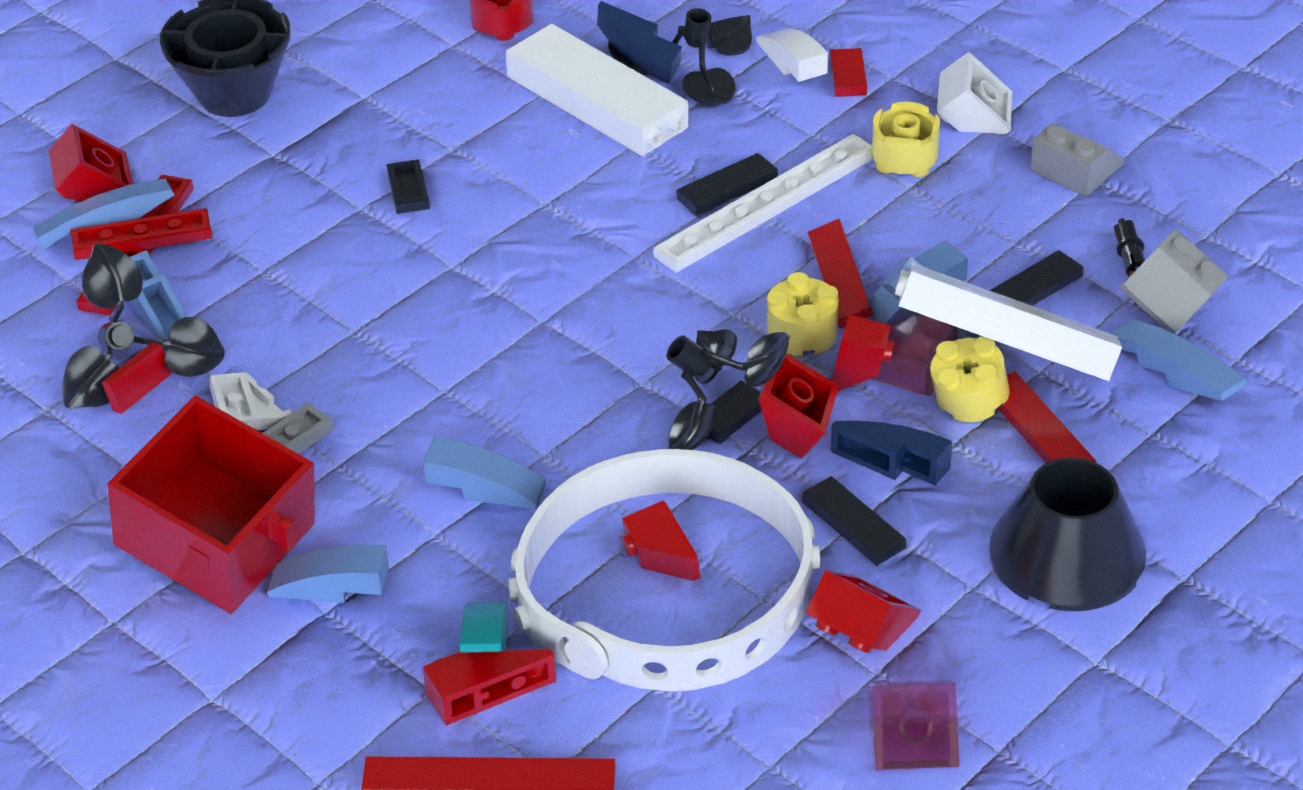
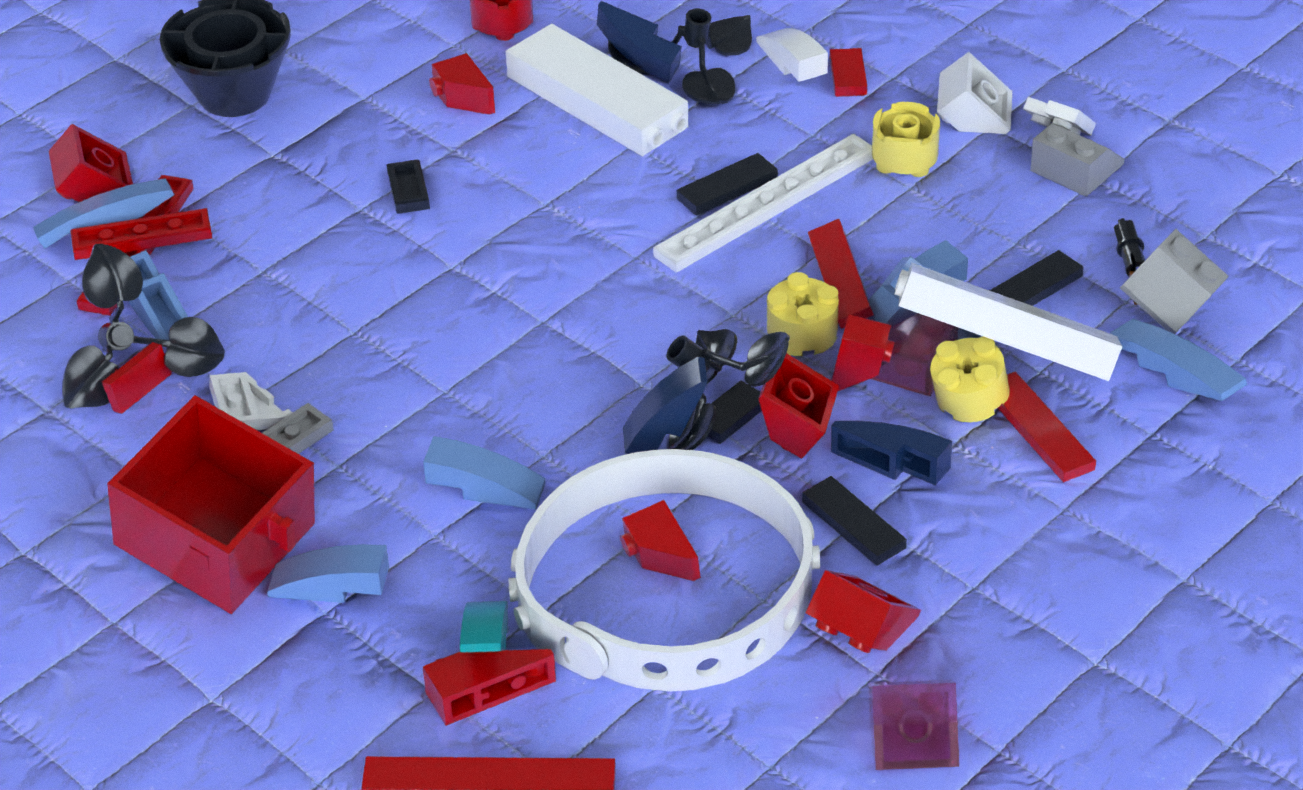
black cone [989,458,1146,611] -> none
none -> red slope [429,53,495,115]
none -> dark blue slope [623,357,708,454]
none -> white plate [1023,97,1096,135]

